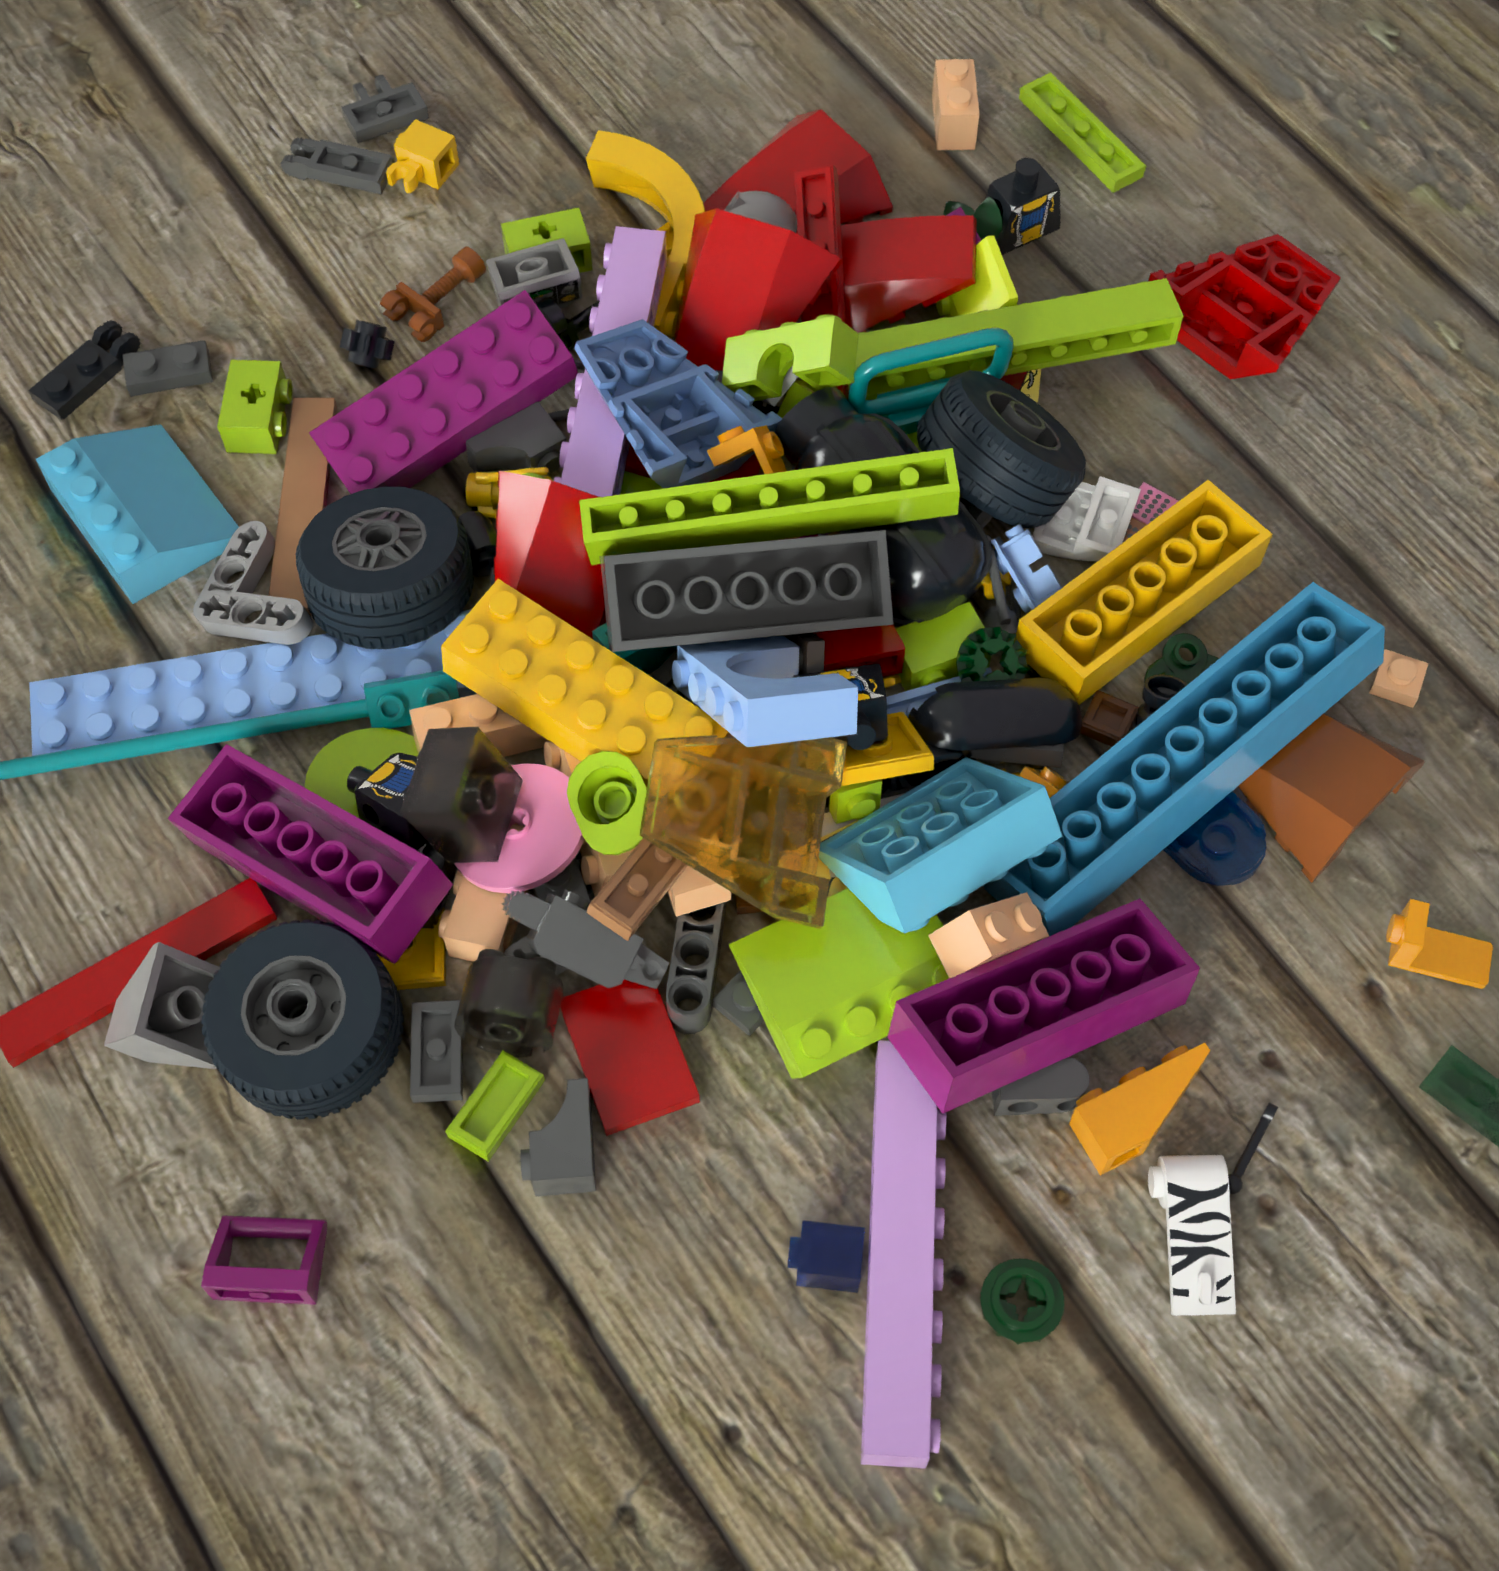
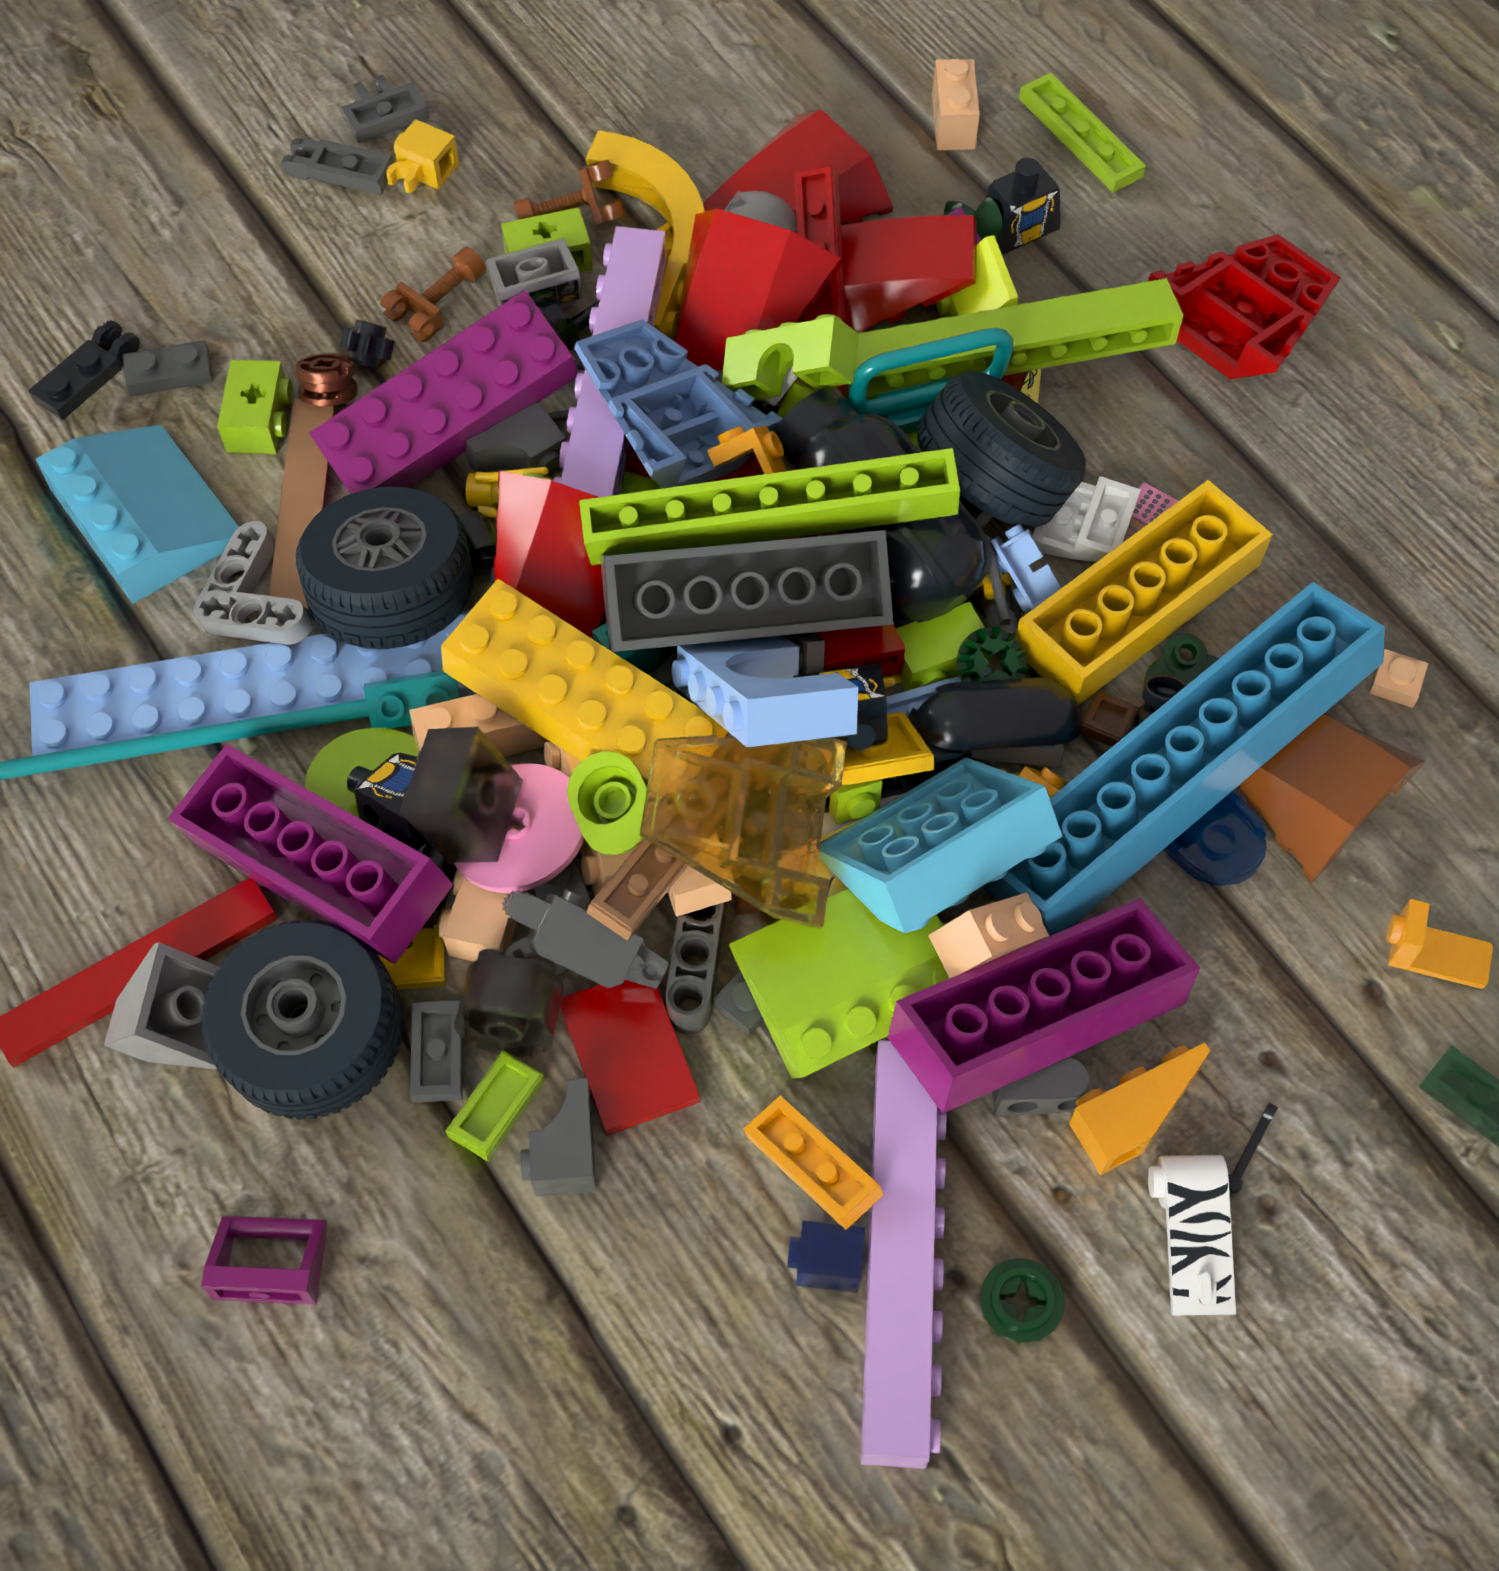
none -> copper wheel [295,353,358,406]
none -> dark orange bar [514,159,625,225]
none -> light orange plate [743,1096,884,1230]

